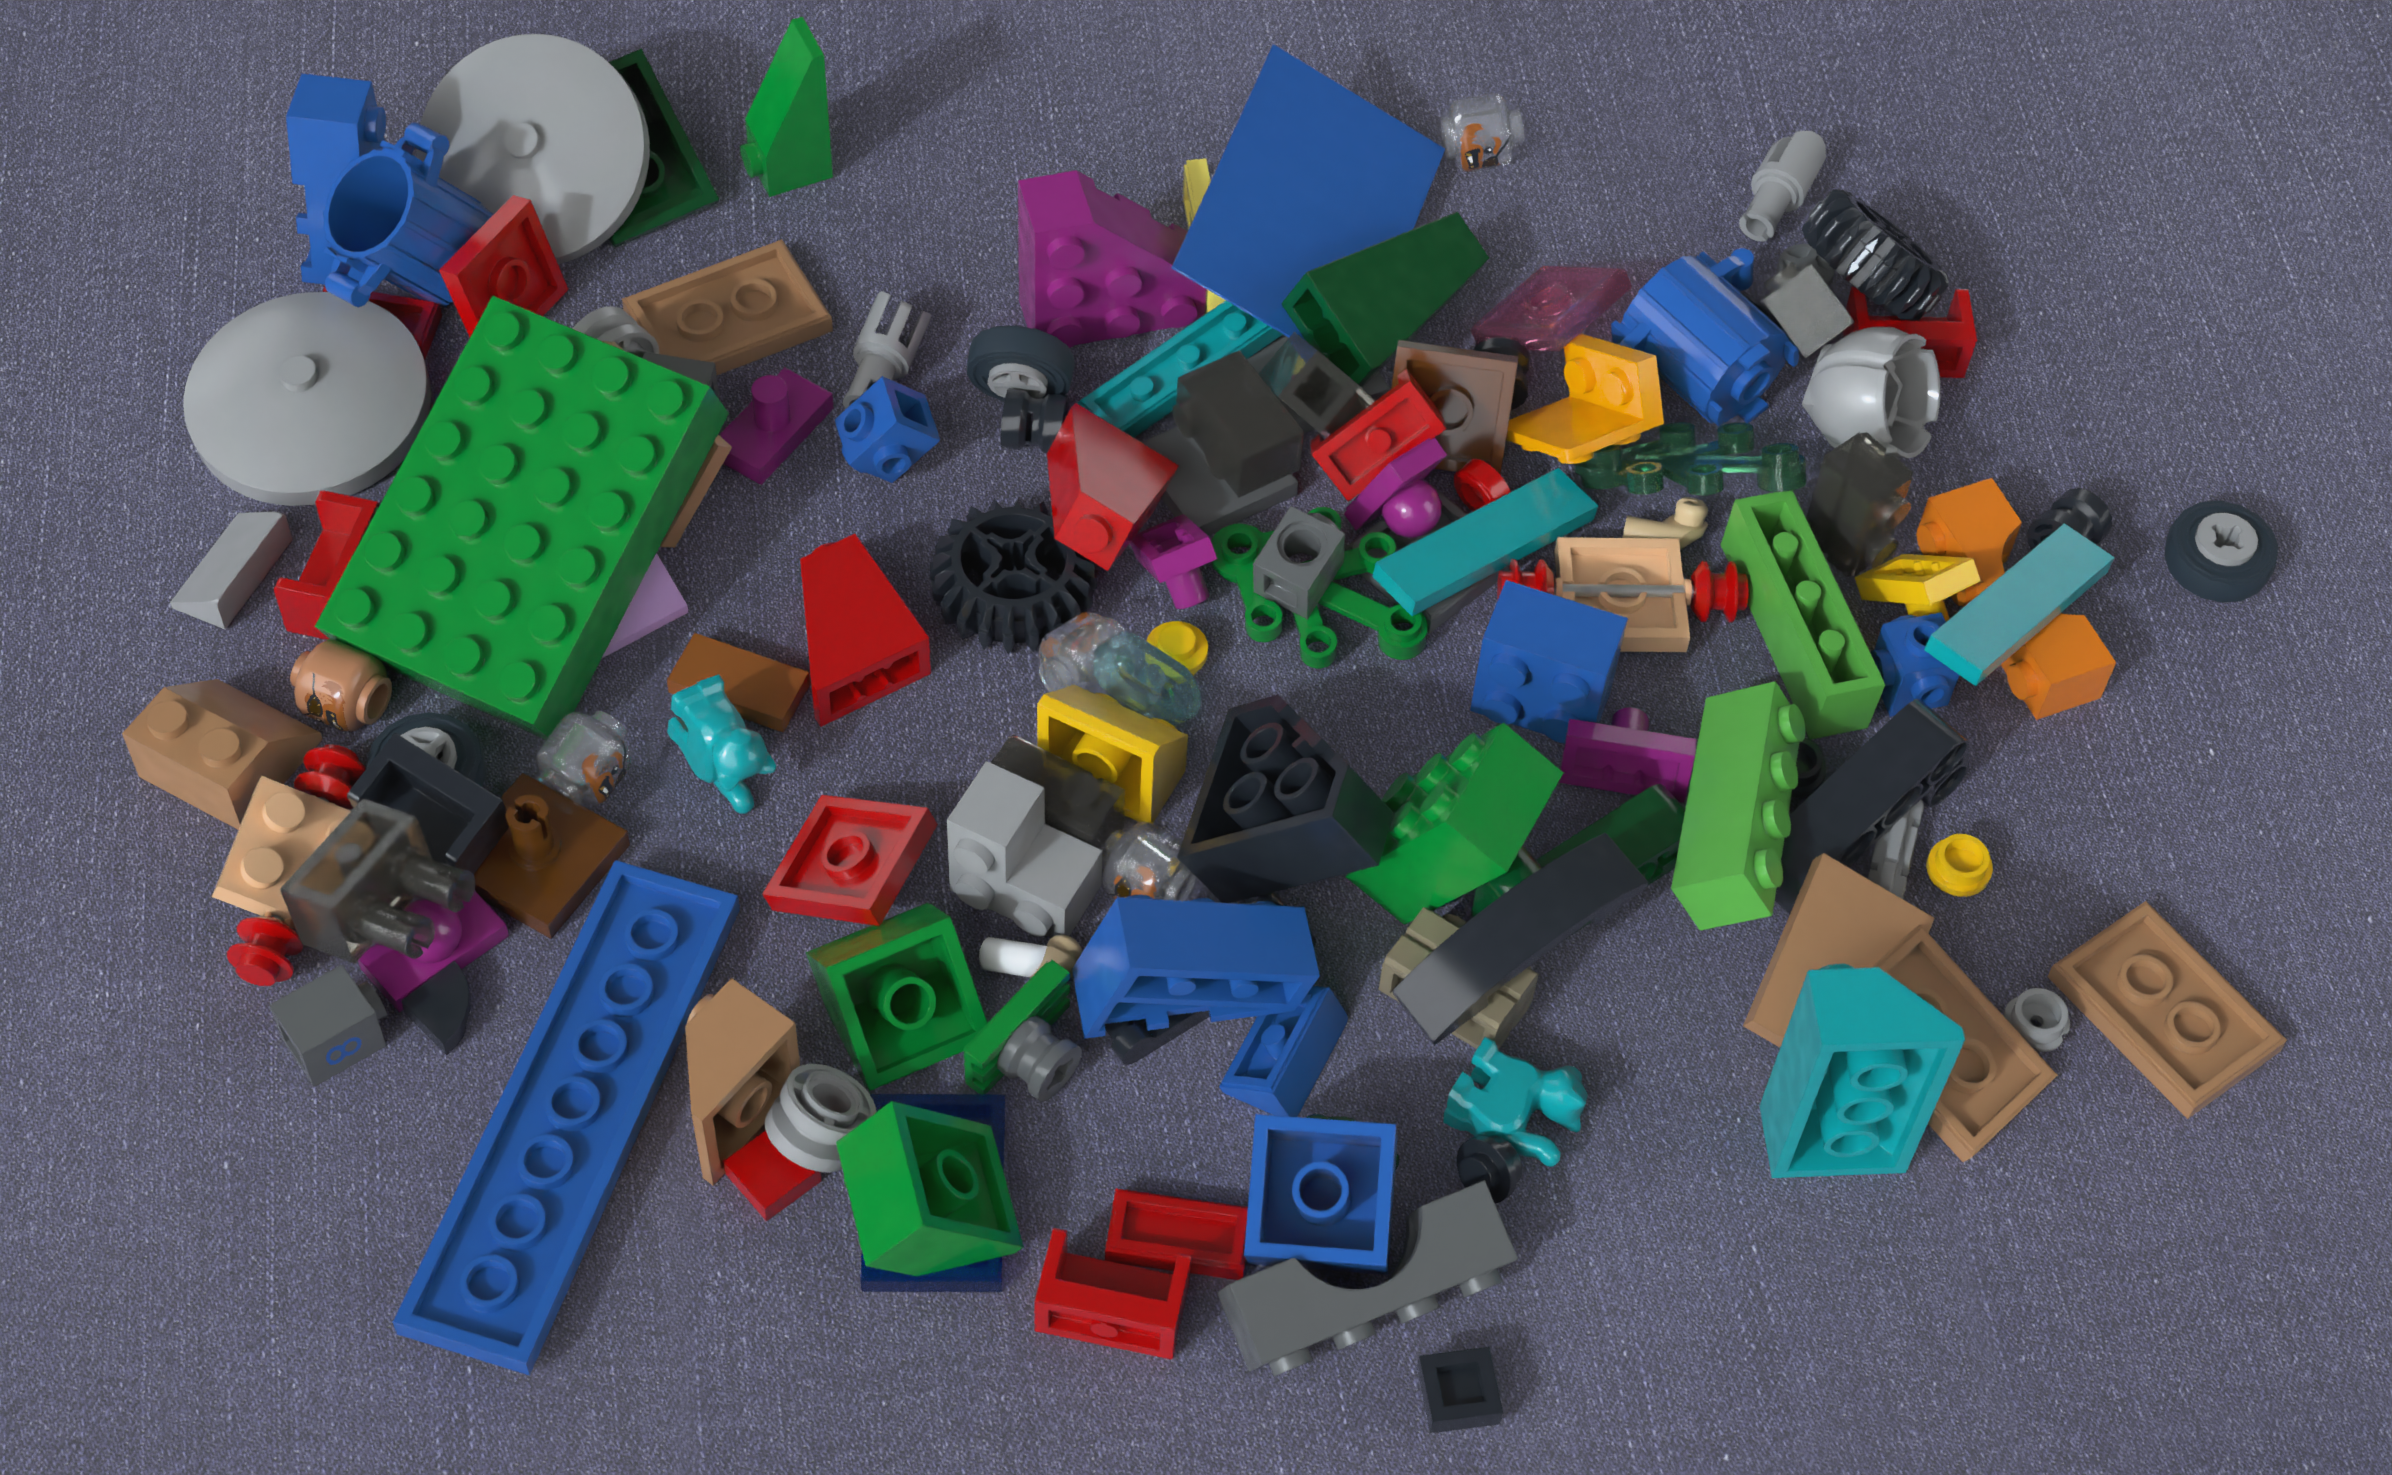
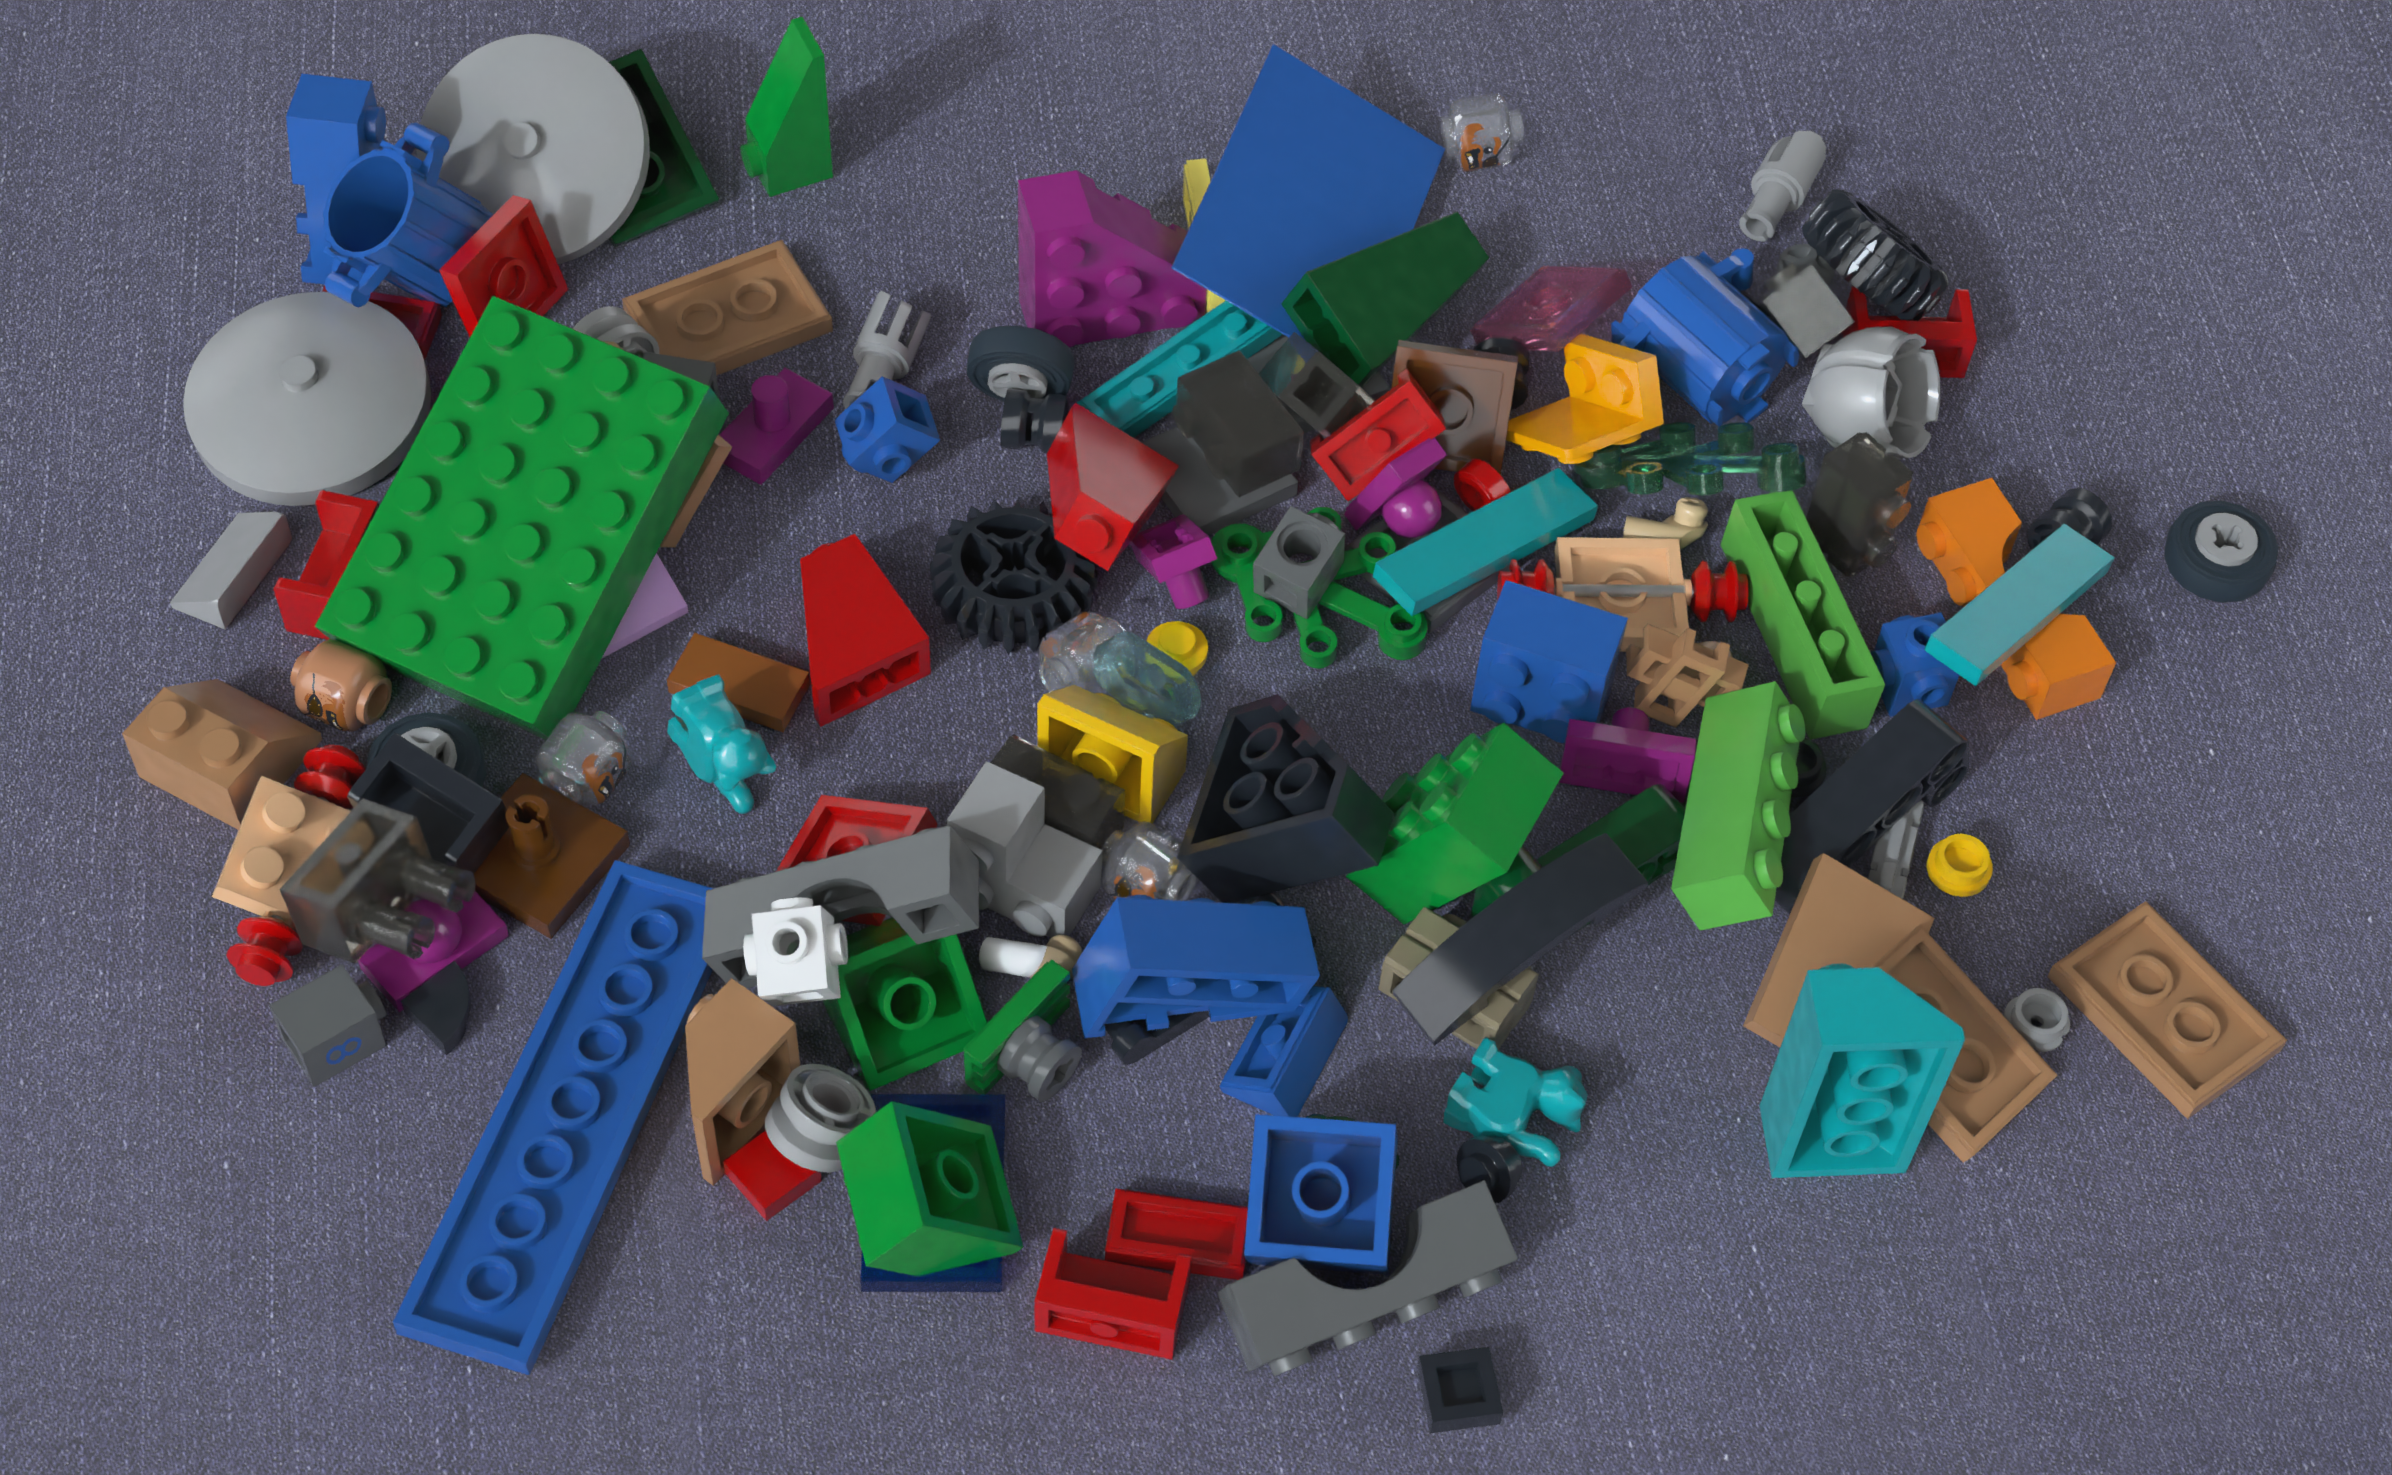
yellow tile [1854,554,1980,622] -> none
none -> arch [702,825,979,988]
none -> white brick [743,898,848,1006]
none -> medium nougat piece [1626,624,1749,728]

